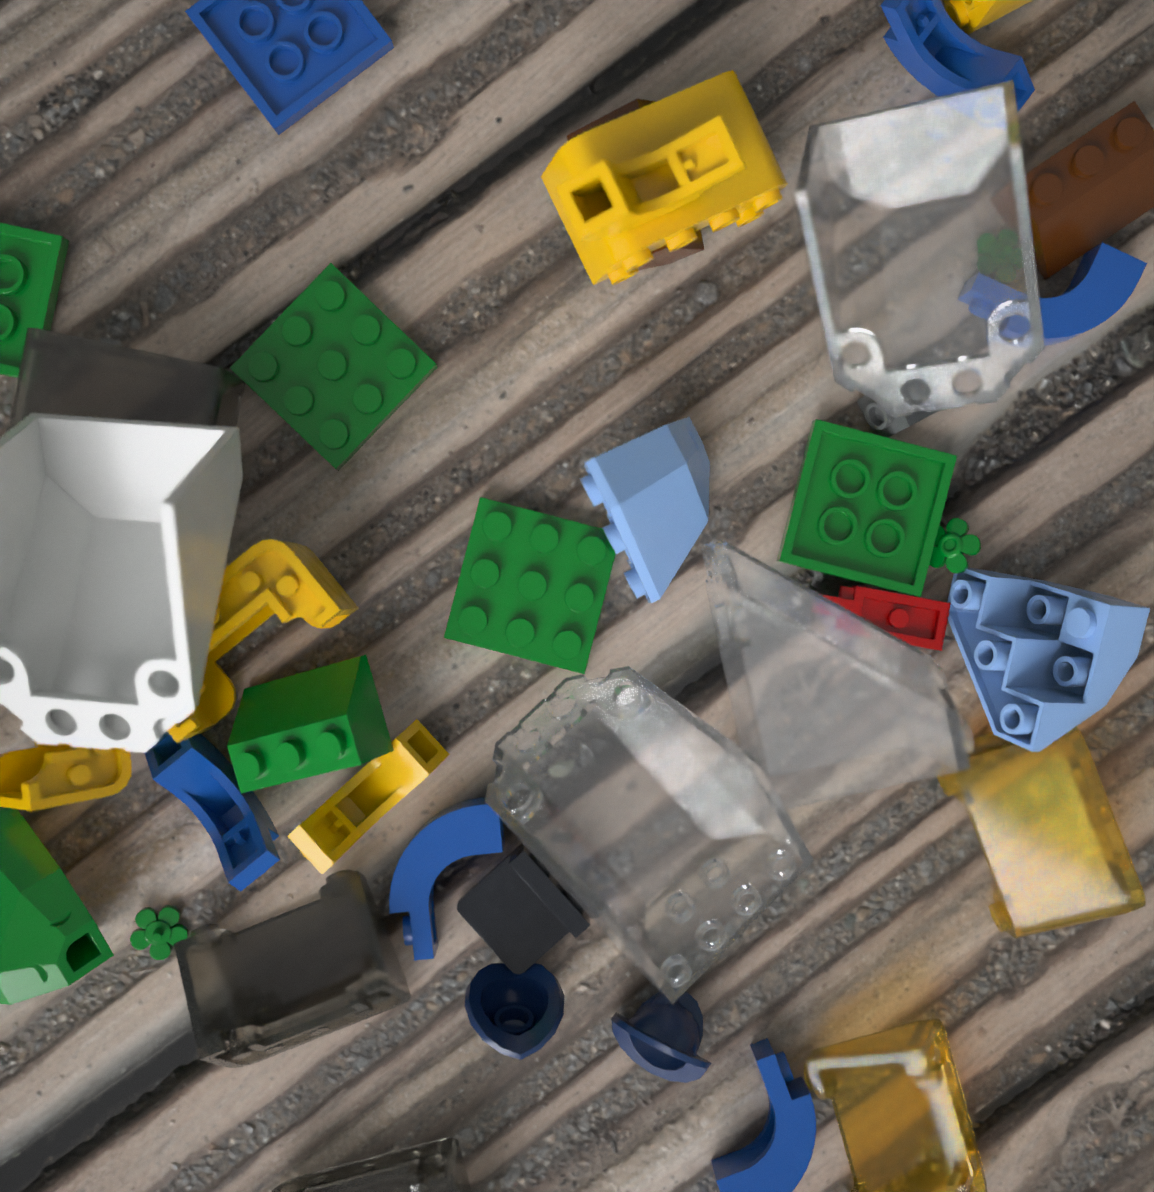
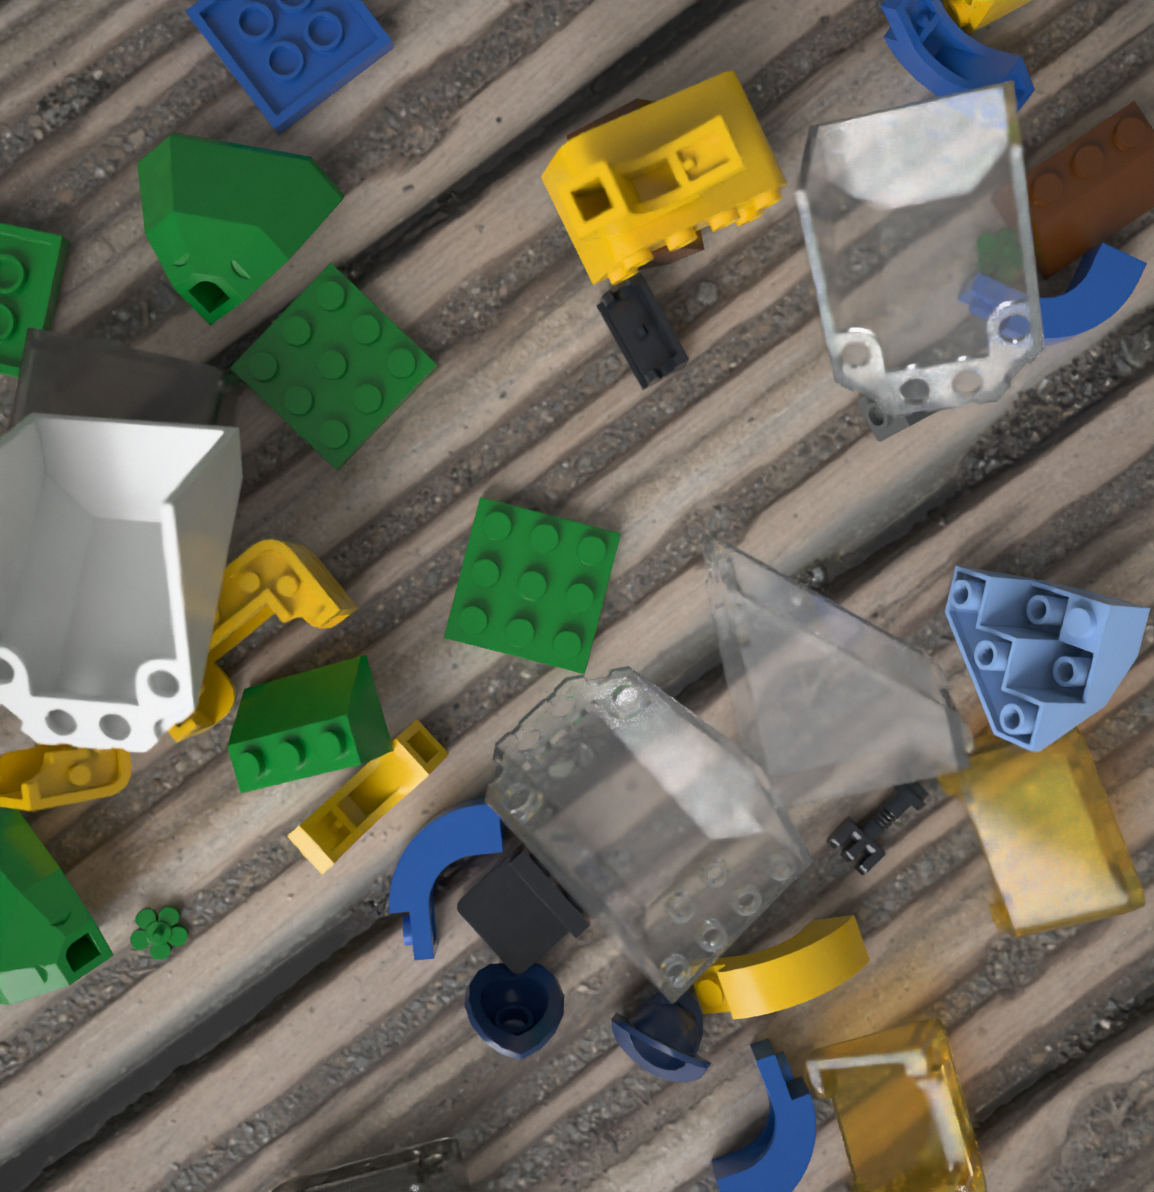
blue arch [144,731,280,891] -> none
clear smoke windscreen [174,870,411,1068] -> none
light blue brick [580,417,710,603] -> none
green plate [777,419,957,597] -> none
red hinge [809,586,951,651] -> none
green plant [929,518,981,574] -> none
none -> green brick [137,132,345,326]
none -> black hinge [596,272,689,391]
none -> yellow arch [688,915,870,1020]
none -> black hinge [826,774,930,875]

